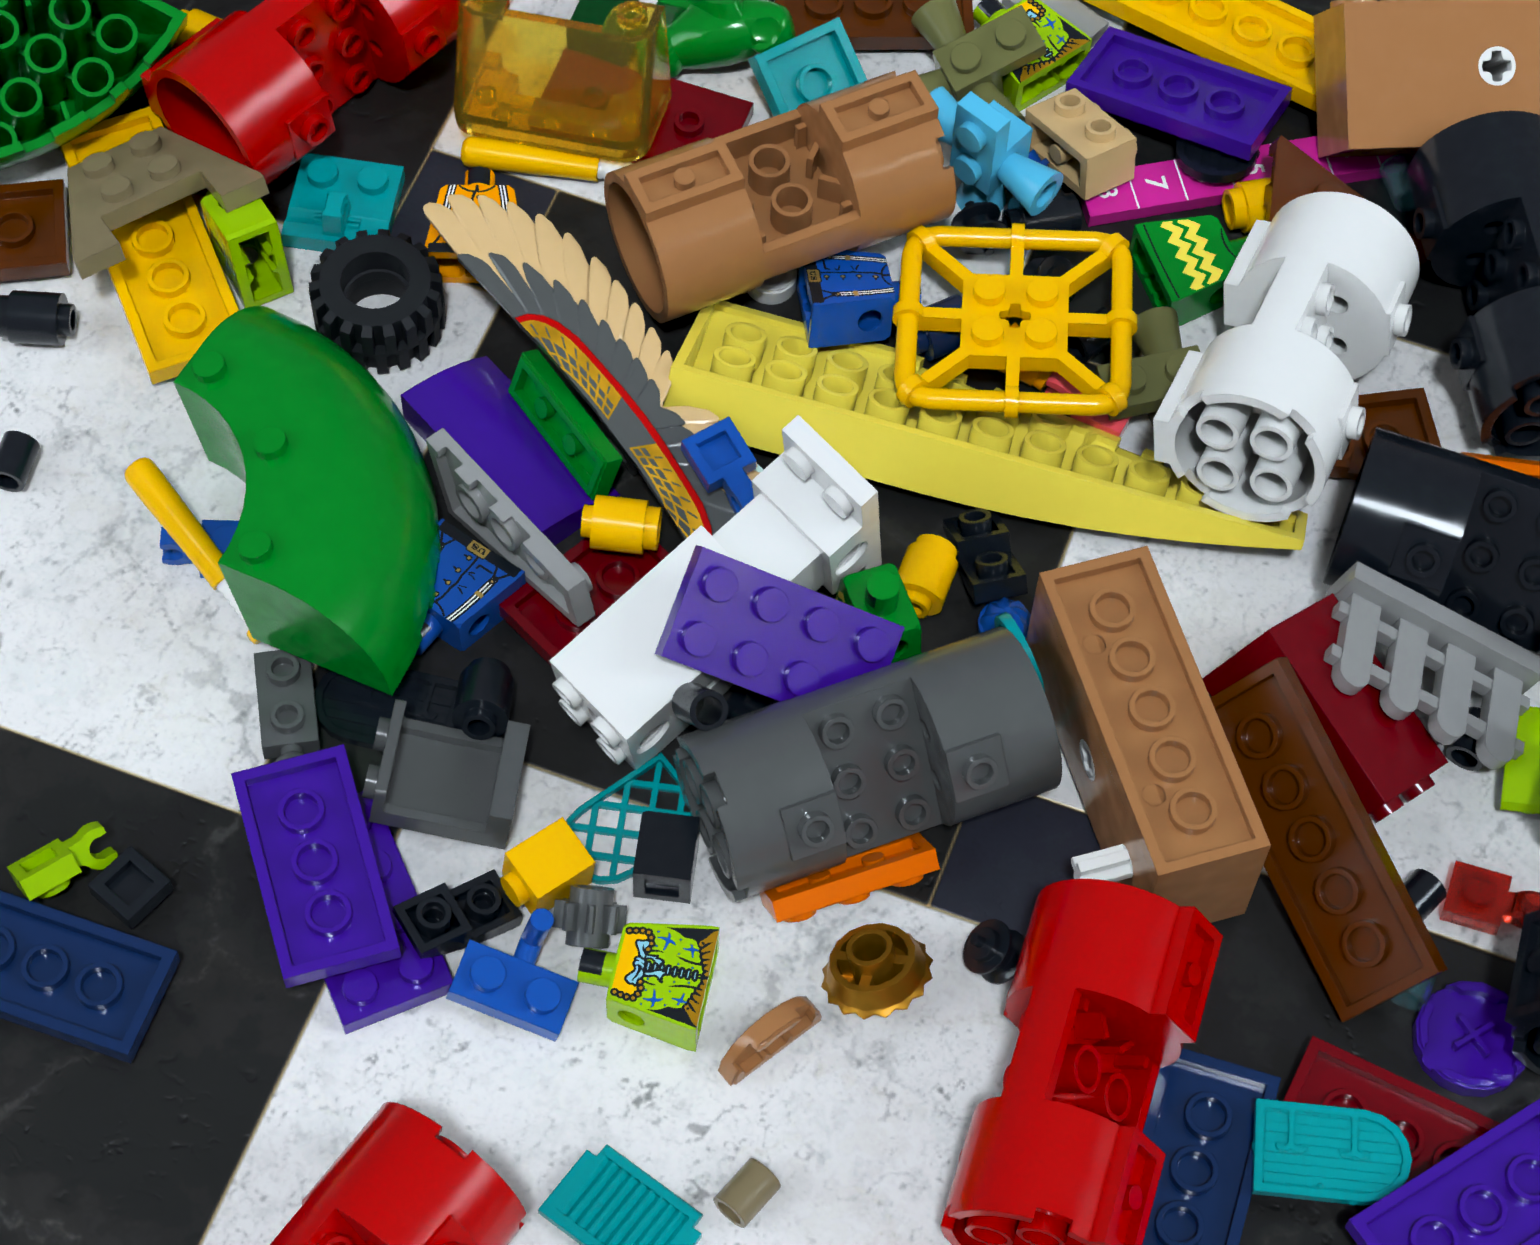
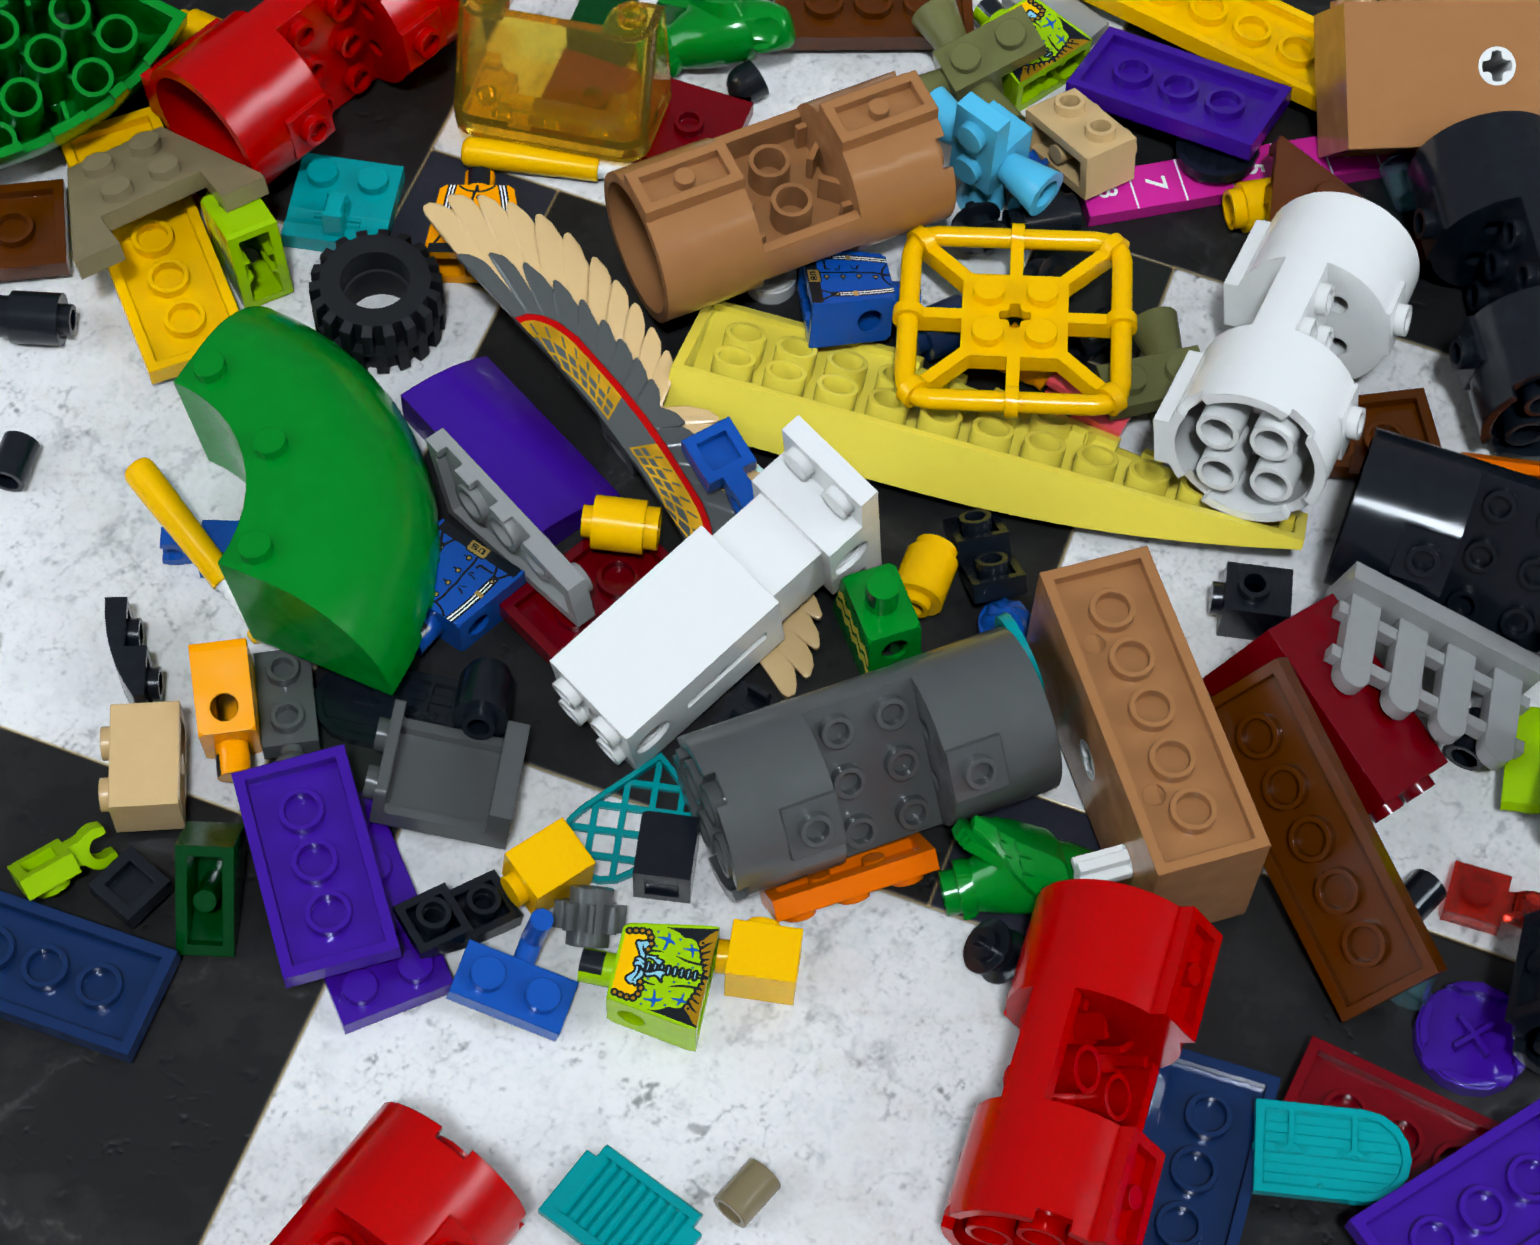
green tile [508,349,623,500] -> none
dark purple plate [654,545,905,702] -> none
black hinge [672,682,728,731] -> none
medium nougat tile [718,996,822,1086] -> none
teal hinge [748,17,867,117] -> none
pearl gold piece [821,923,933,1020] -> none
green torso [1130,215,1248,326] -> none
none -> tan brick [98,701,187,833]
none -> black slope [105,597,163,703]
none -> dark green slope [175,821,246,957]
none -> light orange torso [188,638,262,782]
none -> yellow brick [715,917,803,1005]
none -> black hinge [726,60,769,103]
none -> green animal [937,815,1094,920]
none -> black brick [1208,561,1293,640]

